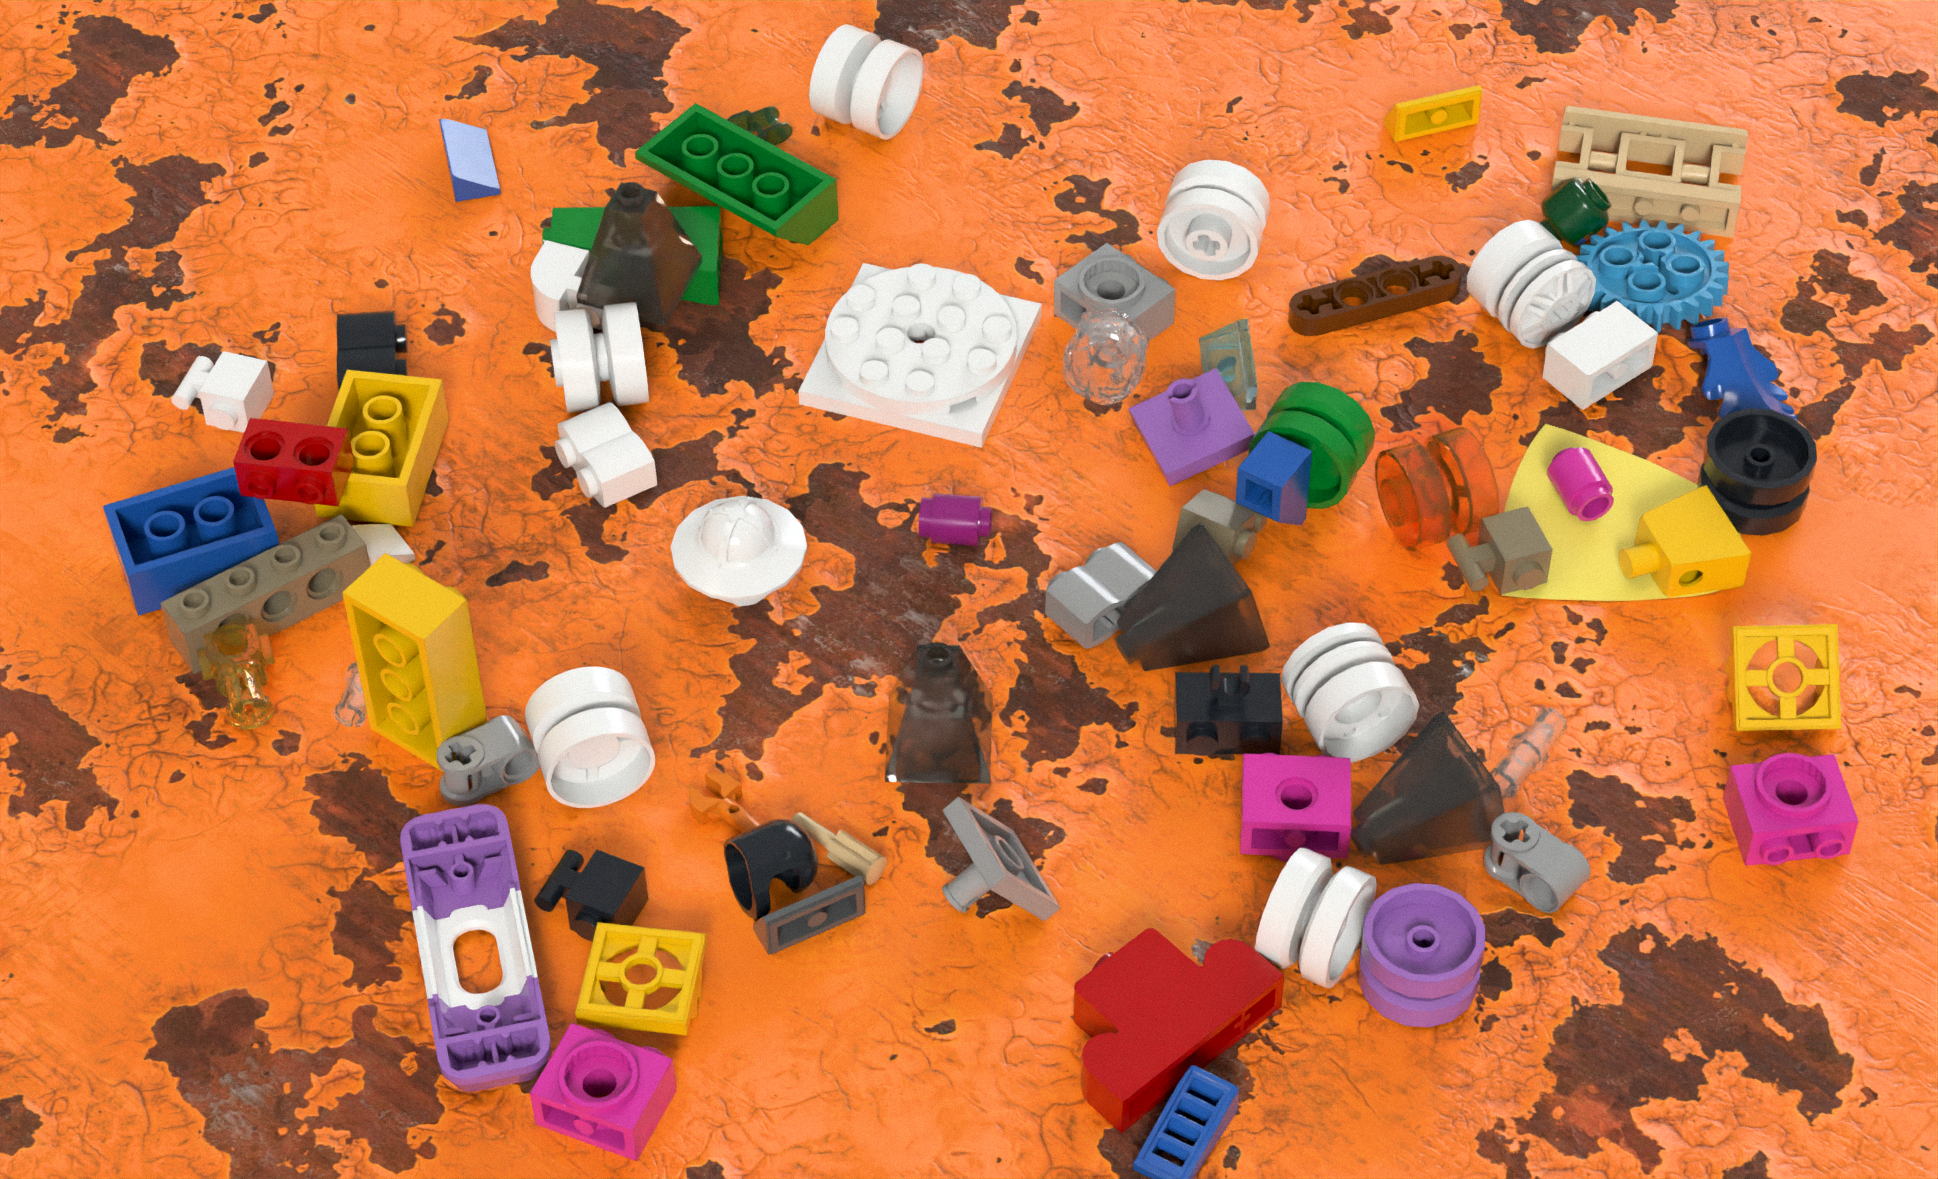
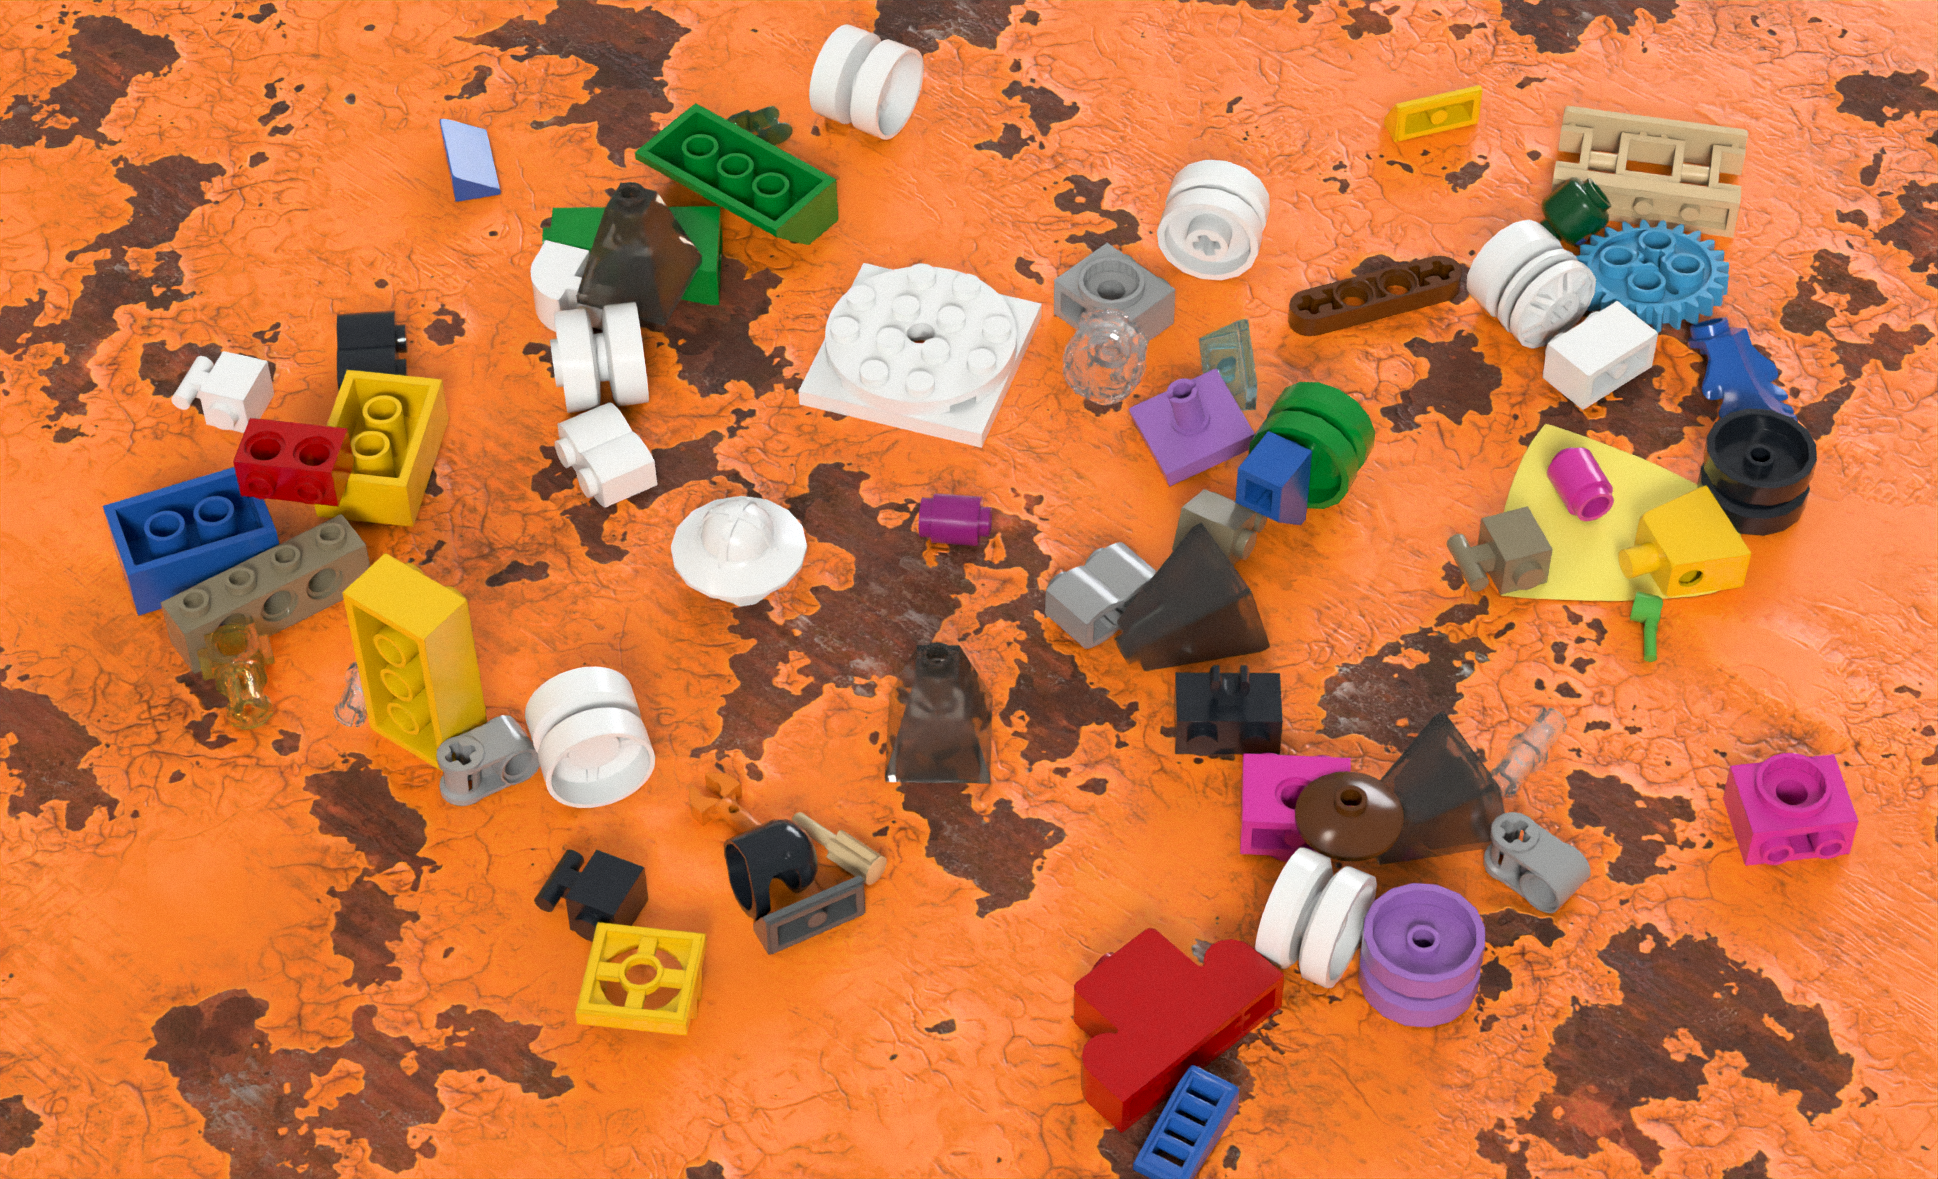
white slope [351,524,416,566] -> none
medium lavender piece [400,804,551,1092] -> none
dark pink brick [530,1023,677,1161] -> none
light grey tile [942,796,1061,921] -> none
white wheel [1281,622,1419,763] -> none
clear orange wheel [1375,427,1499,552] -> none
yellow piece [1725,624,1841,731] -> none
none -> reddish brown dish [1295,771,1404,861]
none -> bright green hand [1630,591,1663,662]

